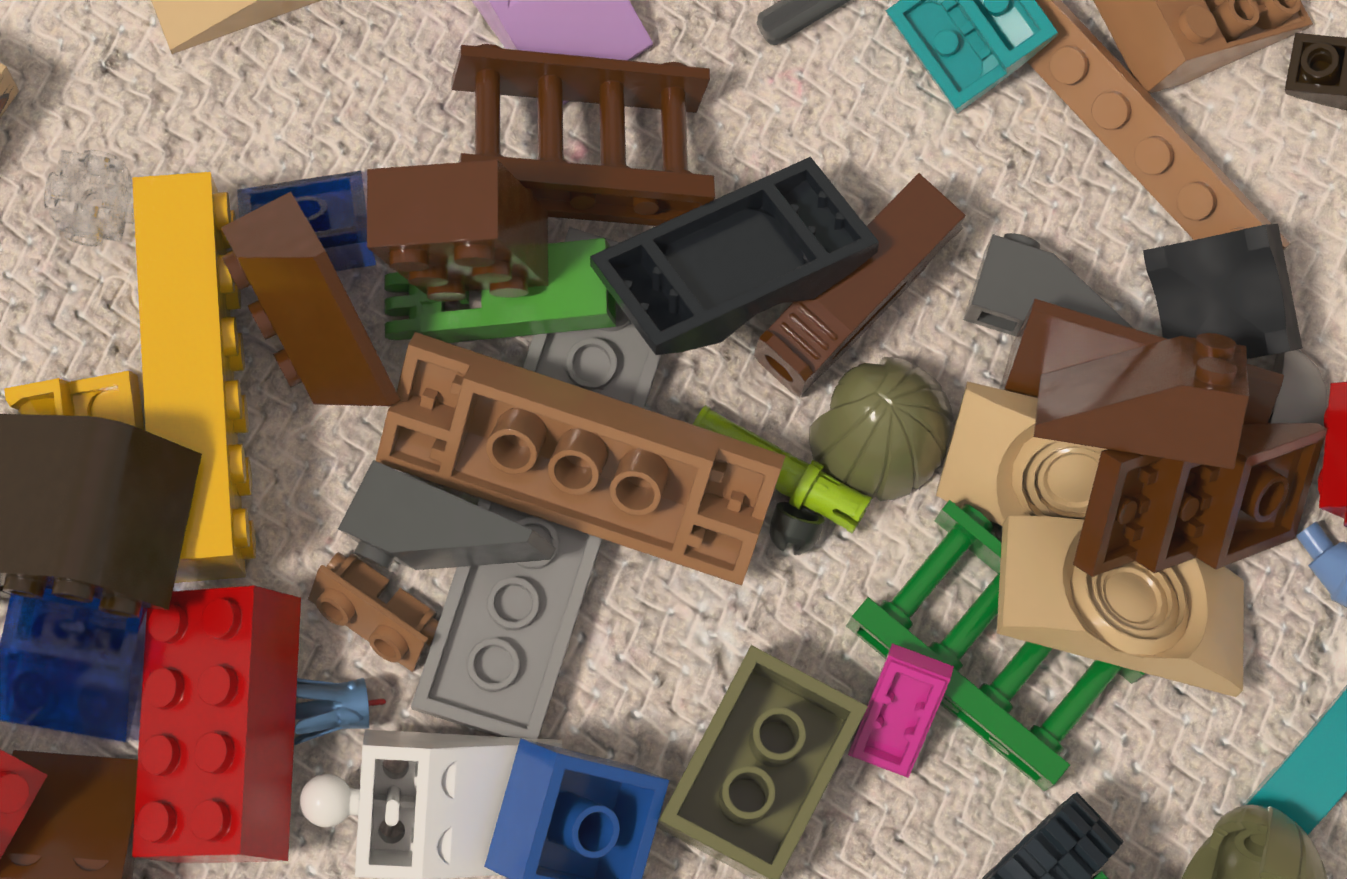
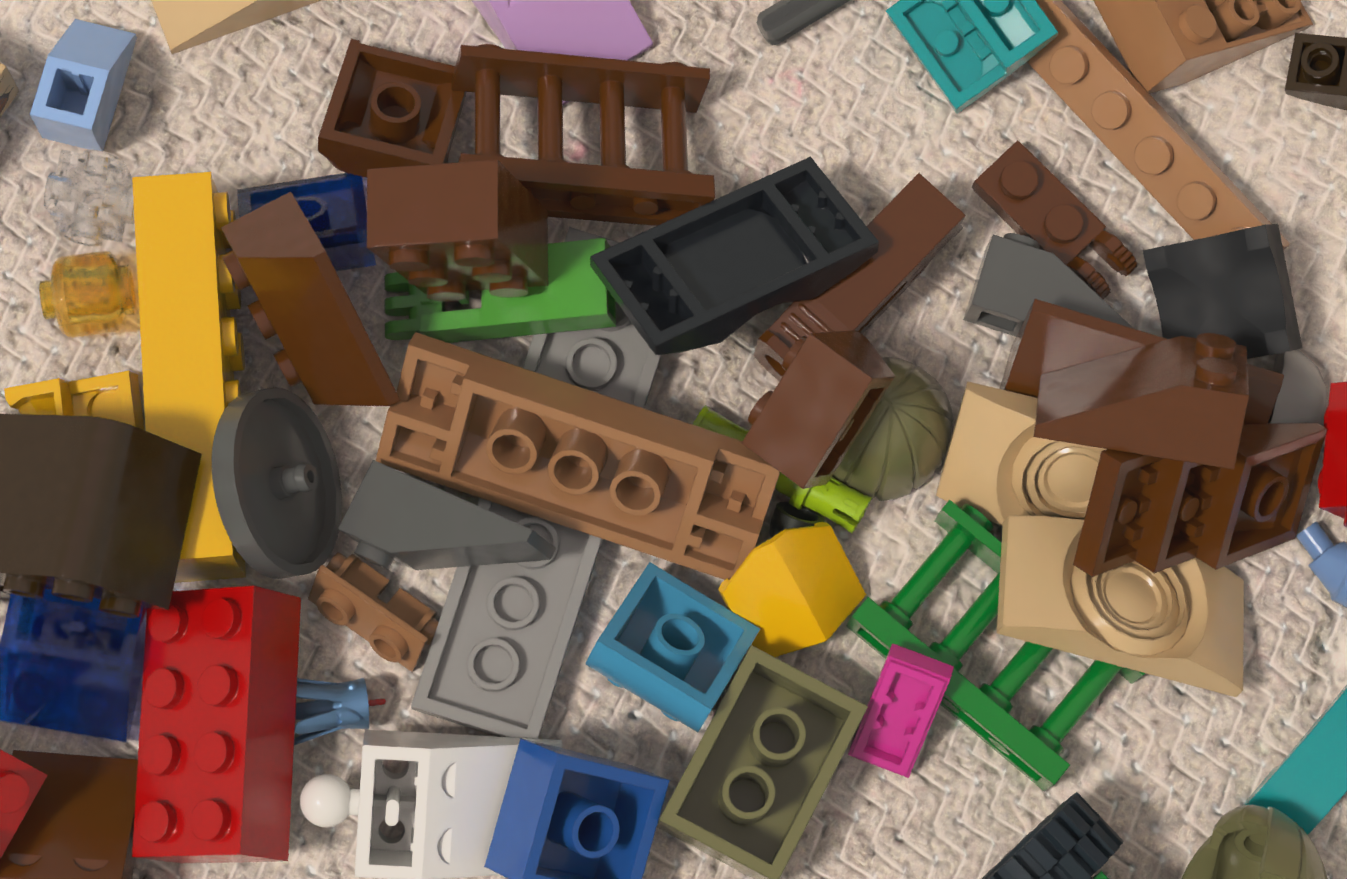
none -> light blue slope [30,19,137,153]
none -> clear yellow head [39,251,137,338]
none -> dark grey piece [212,387,342,579]
none -> reddish brown slope [318,38,467,178]
none -> dark azure brick [586,562,760,733]
none -> yellow slope [718,522,866,657]
none -> reddish brown slope [742,330,895,489]
none -> reddish brown hinge [972,140,1138,299]

